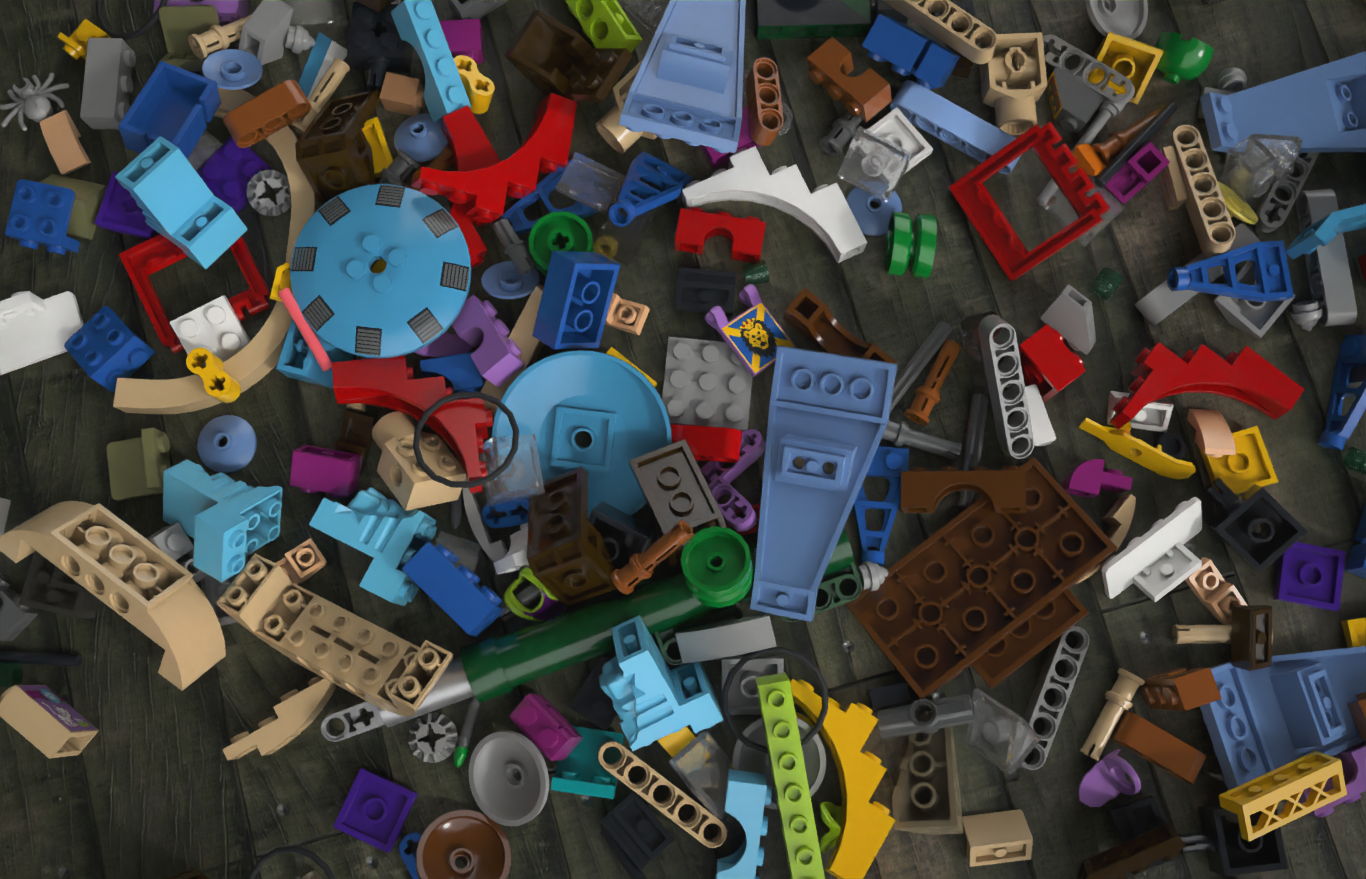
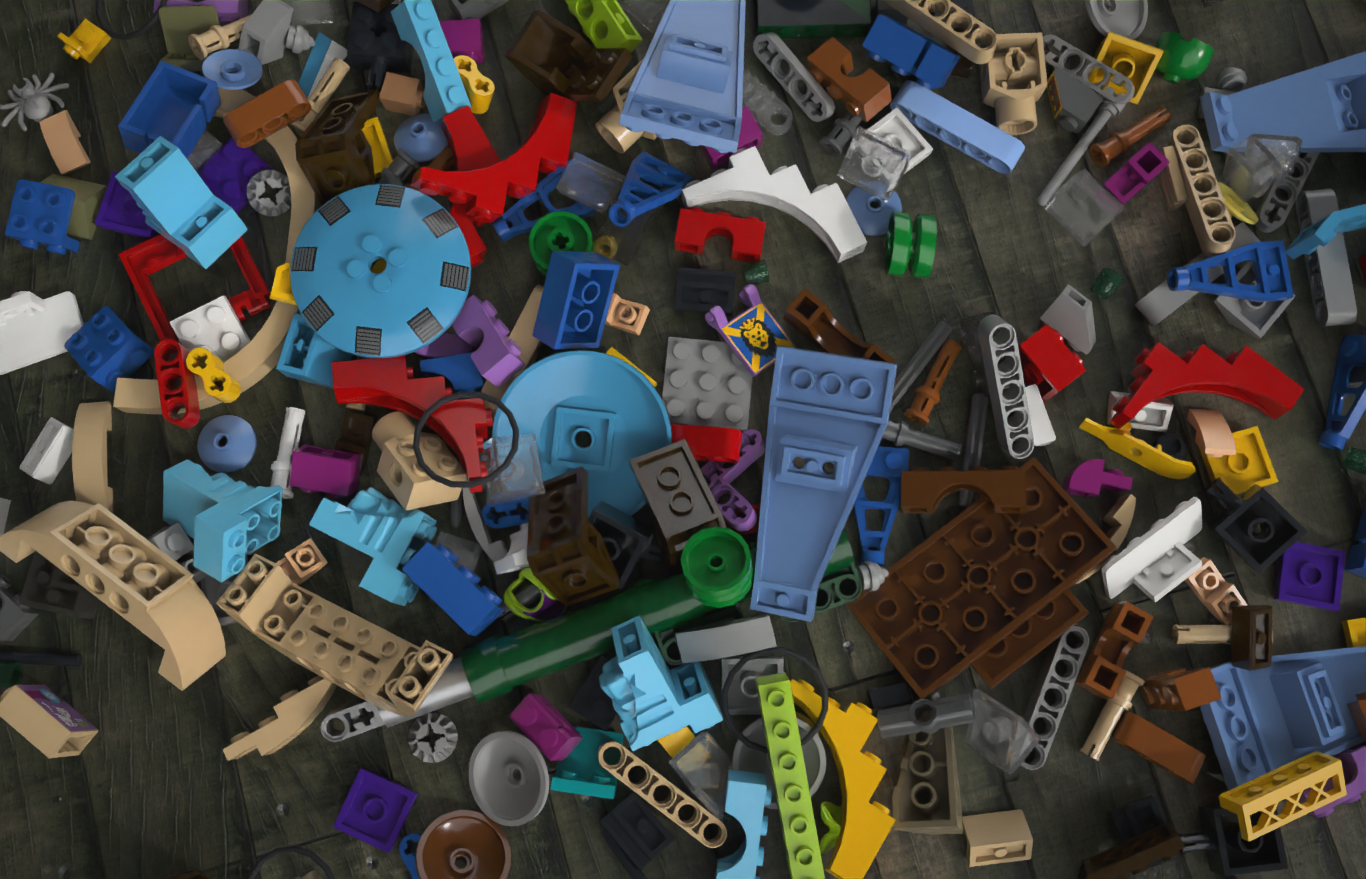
light grey brick [80,38,136,130] -> none
olive bracket [107,427,171,501] -> none
coral bar [278,288,332,372] -> none
dark grey piece [453,696,481,768] -> none
medium blue dish [481,261,540,299] -> none
dark grey axle [493,218,536,276] -> none
dark orange pin [611,520,694,595] -> none
dark orange beam [745,57,784,146] -> none
red hinge [949,122,1110,282] -> none
orange slope [1073,143,1107,176] -> none
medium lavender piece [1078,749,1141,807] -> none
black bar [1094,101,1177,187] -> none
light grey plate [1290,300,1323,331] -> none
none -> white slope [20,417,74,484]
none -> tan slope [72,401,113,513]
none -> red beam [154,339,200,429]
none -> white pin [270,407,306,499]
none -> light grey beam [753,32,835,122]
none -> dark orange arch [1075,601,1154,699]

